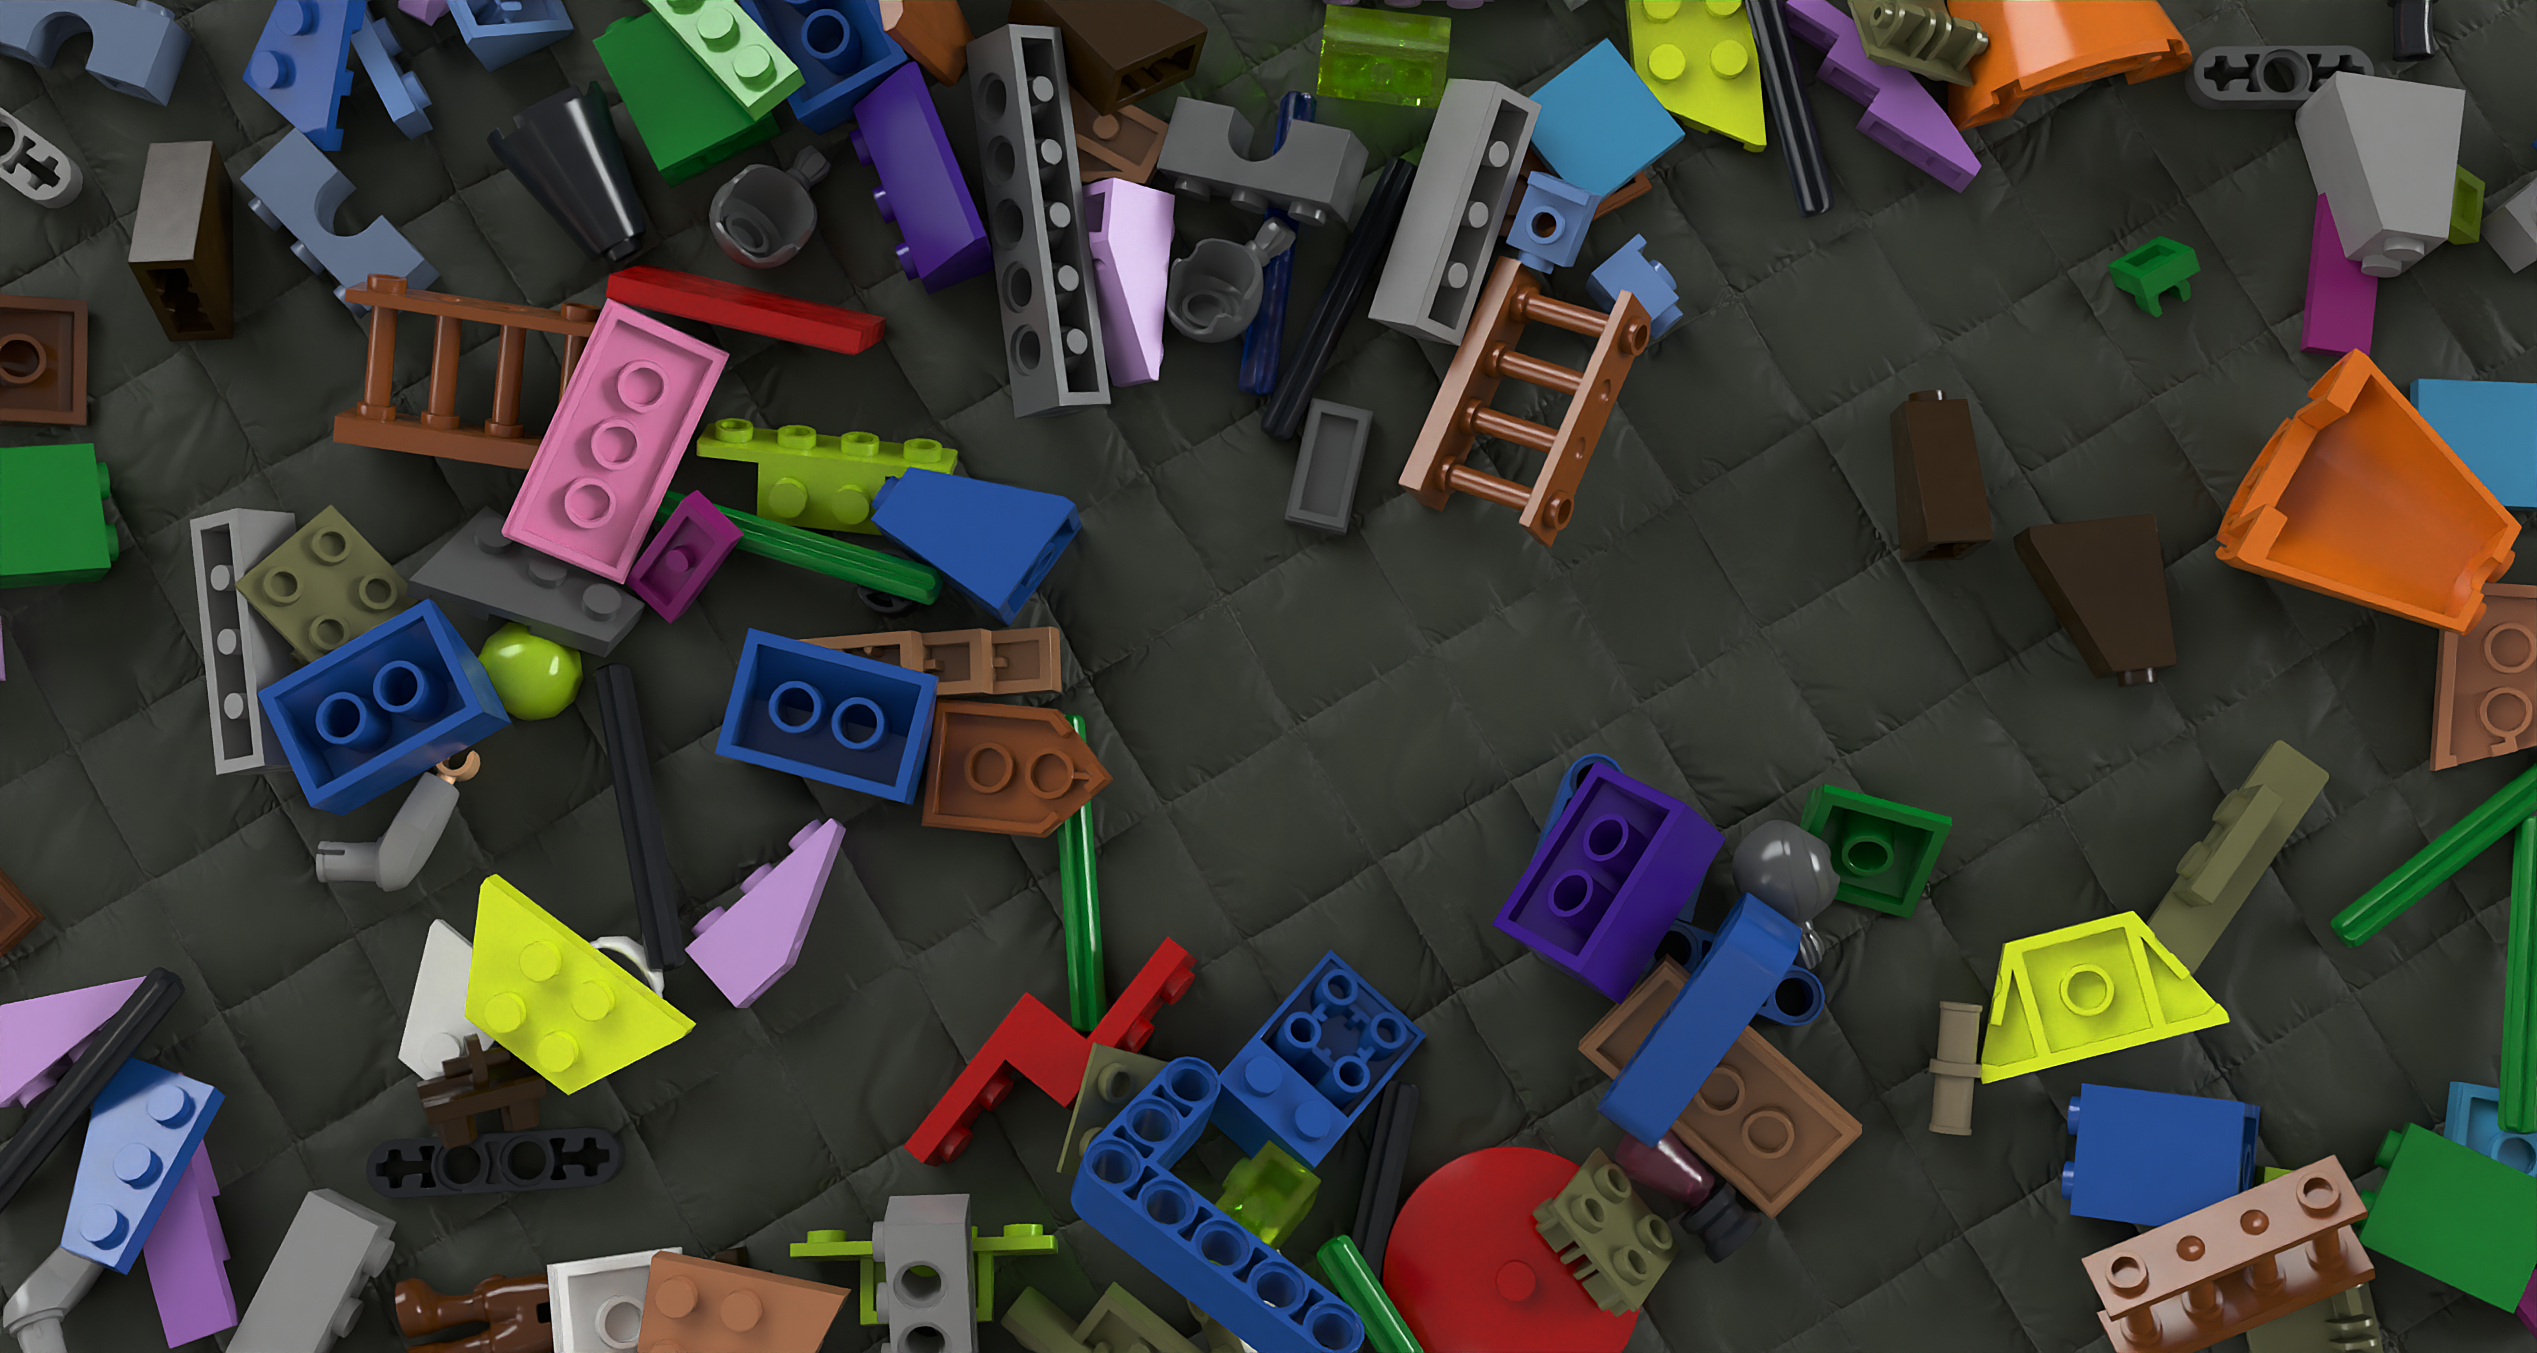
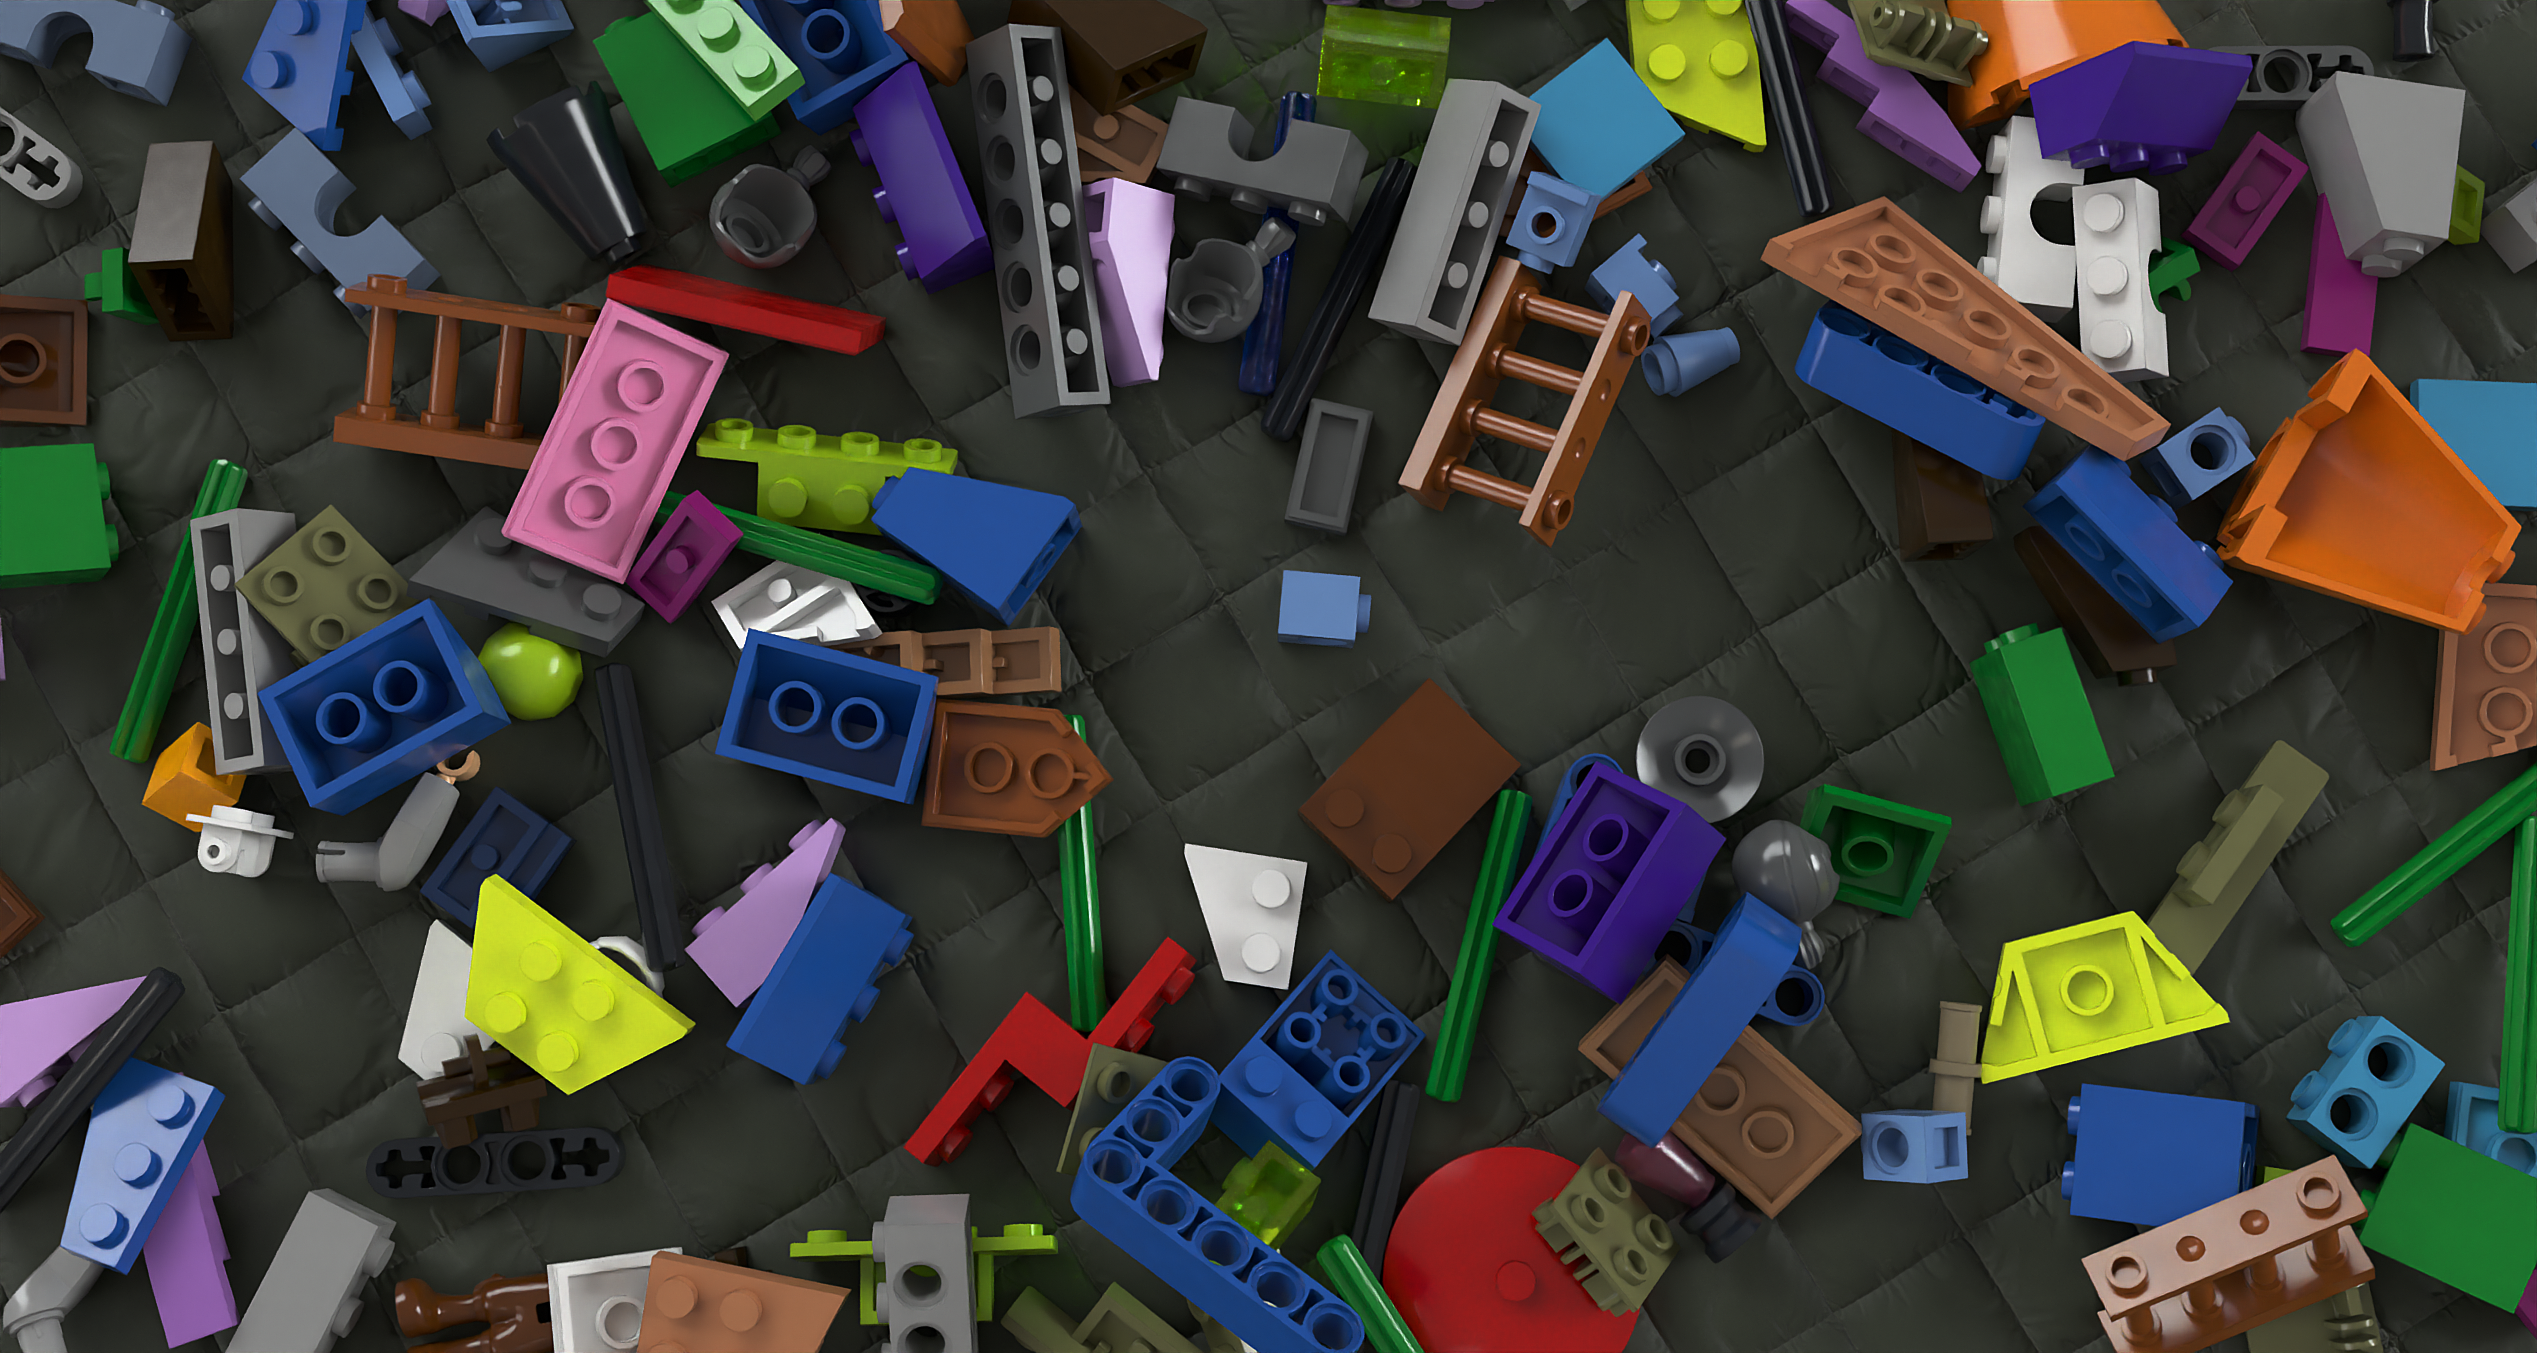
none -> green tile [84,247,160,325]
none -> green axle [109,459,248,763]
none -> light orange panel [141,722,247,832]
none -> white hinge [186,805,294,878]
none -> dark blue plate [419,786,577,929]
none -> white wing [711,533,883,651]
none -> blue slope [726,872,914,1085]
none -> white wing [1184,844,1307,990]
none -> medium blue brick [1278,570,1371,648]
none -> reddish brown slope [1298,678,1521,903]
none -> green axle [1425,789,1533,1103]
none -> dark grey dish [1635,696,1764,823]
none -> medium blue cone [1641,327,1740,397]
none -> nougat wing [1760,196,2171,461]
none -> blue beam [1794,299,2046,480]
none -> medium blue brick [1860,1109,1968,1184]
none -> green brick [1969,622,2115,807]
none -> white arch [1977,116,2085,323]
none -> blue slope [2022,444,2233,644]
none -> dark purple slope [2029,41,2253,176]
none -> white arch [2072,177,2169,383]
none -> medium blue brick [2138,407,2256,511]
none -> magenta plate [2180,131,2310,272]
none -> dark azure brick [2285,1016,2445,1169]

